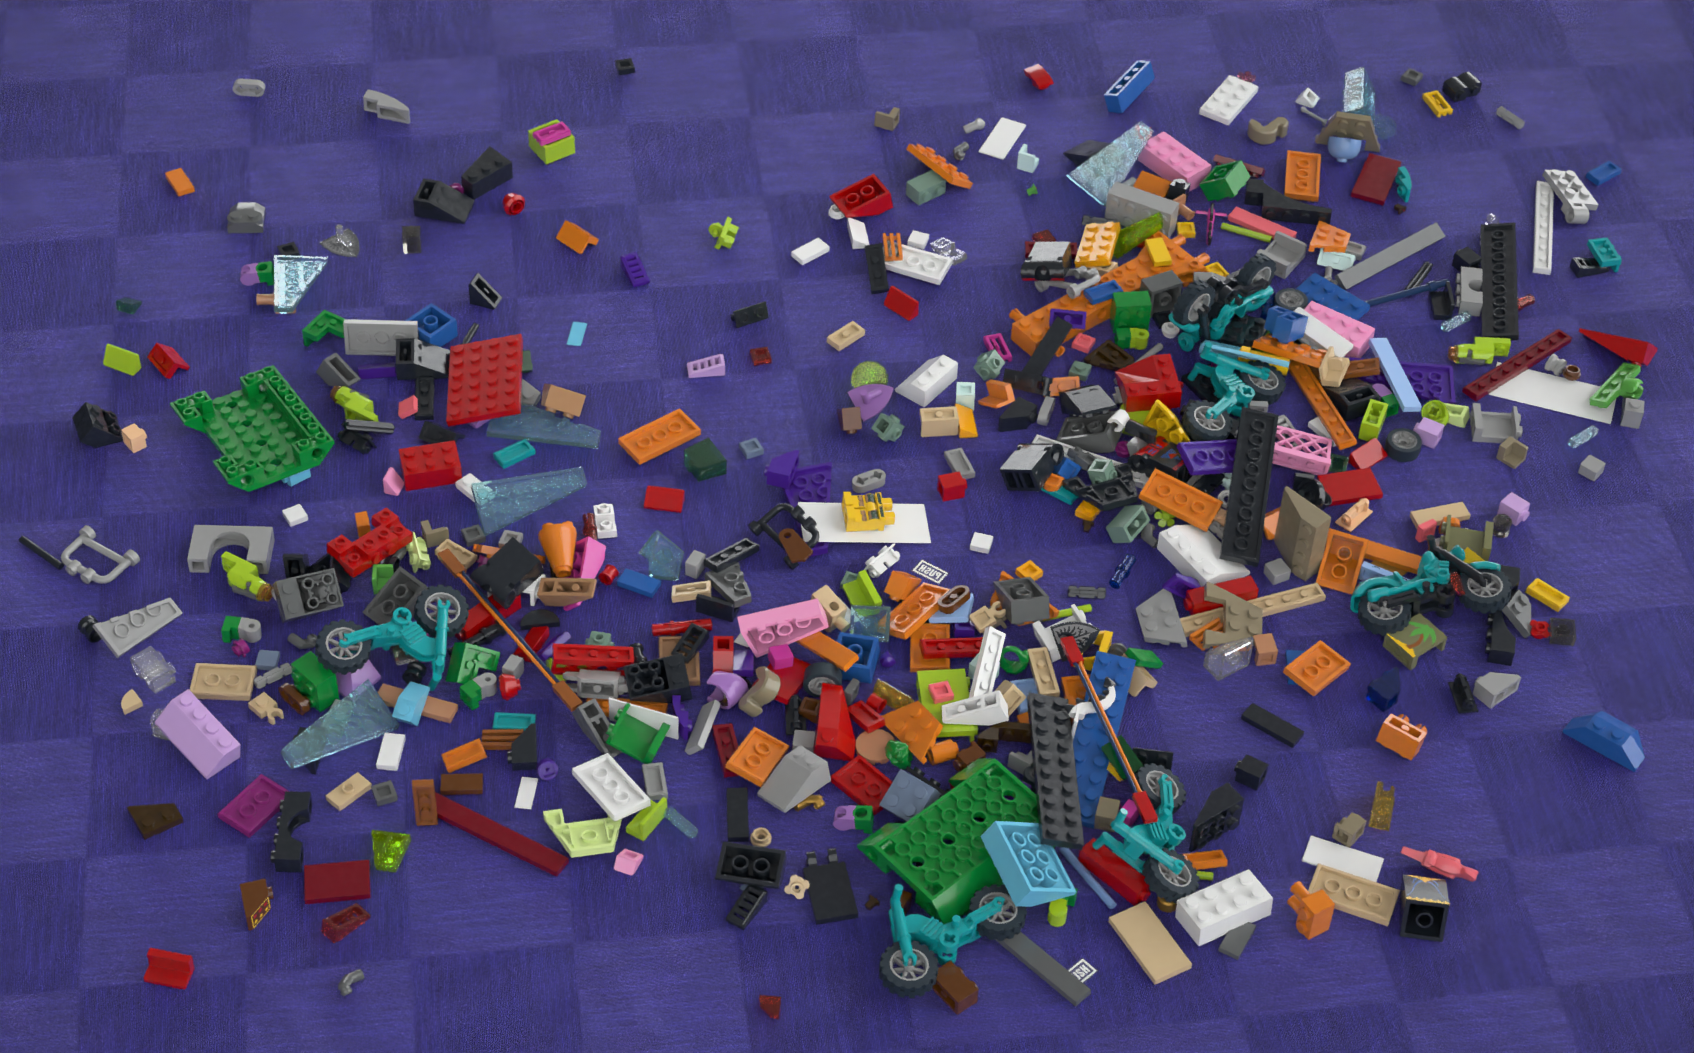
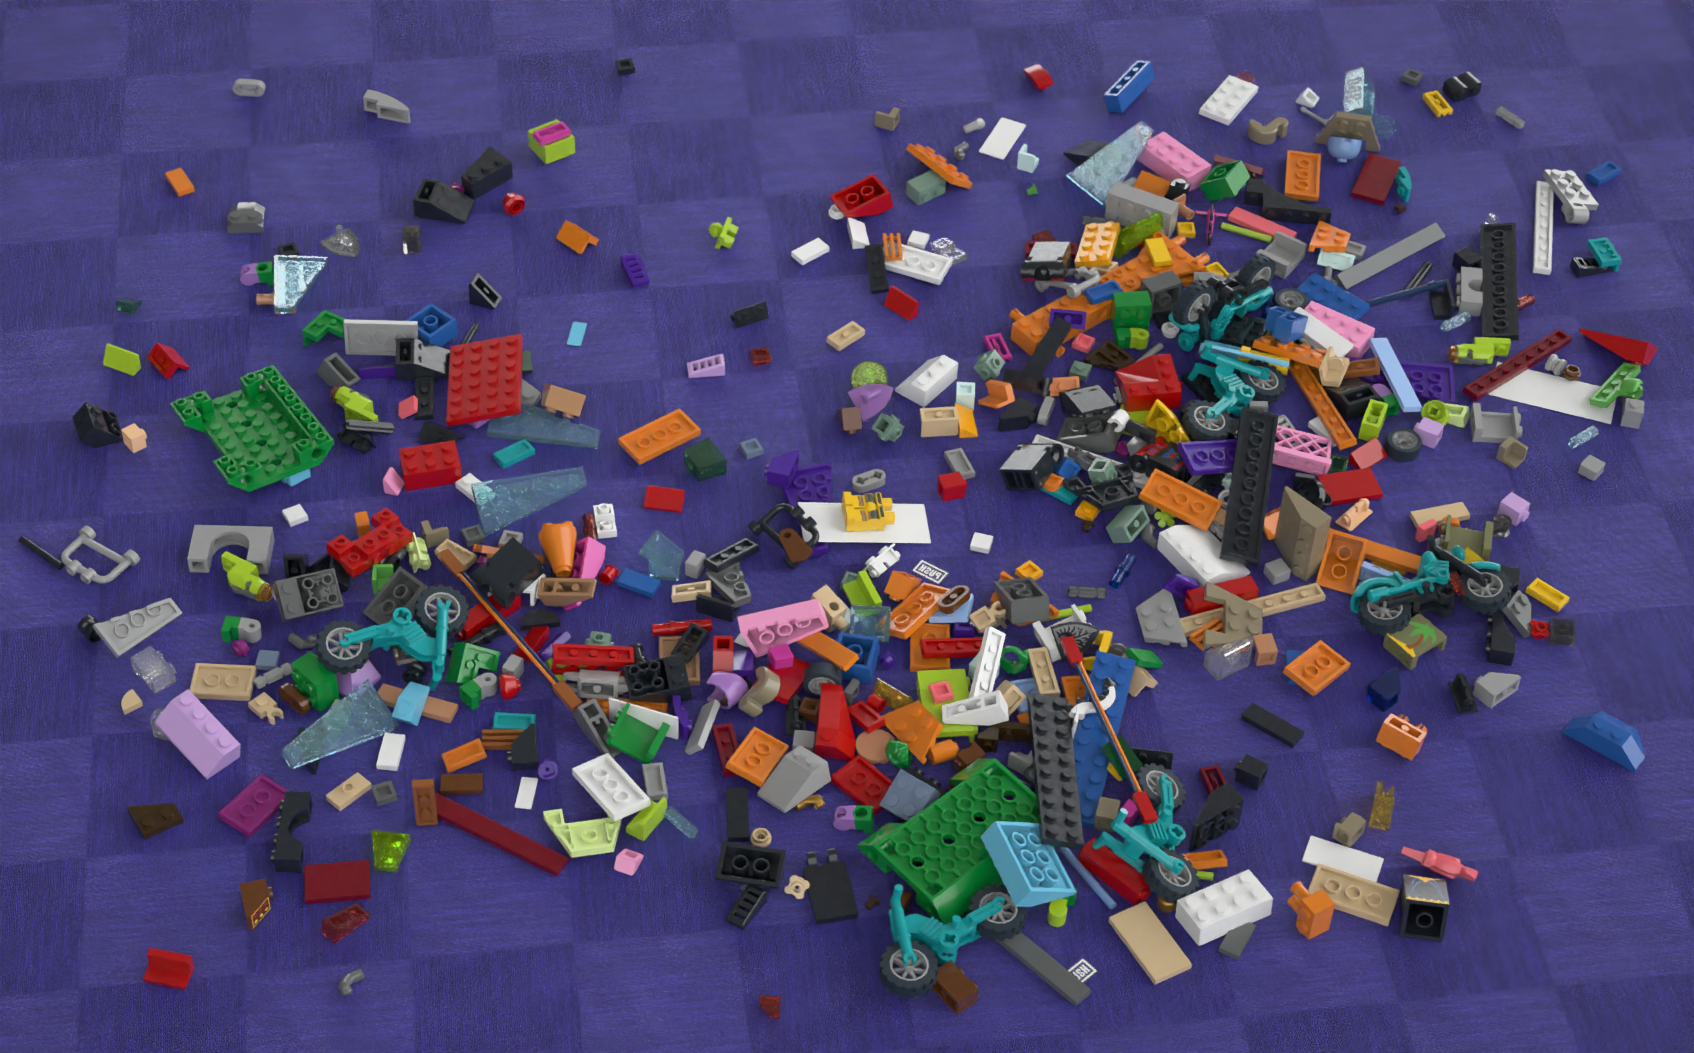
none -> dark red tile [1199,765,1227,796]

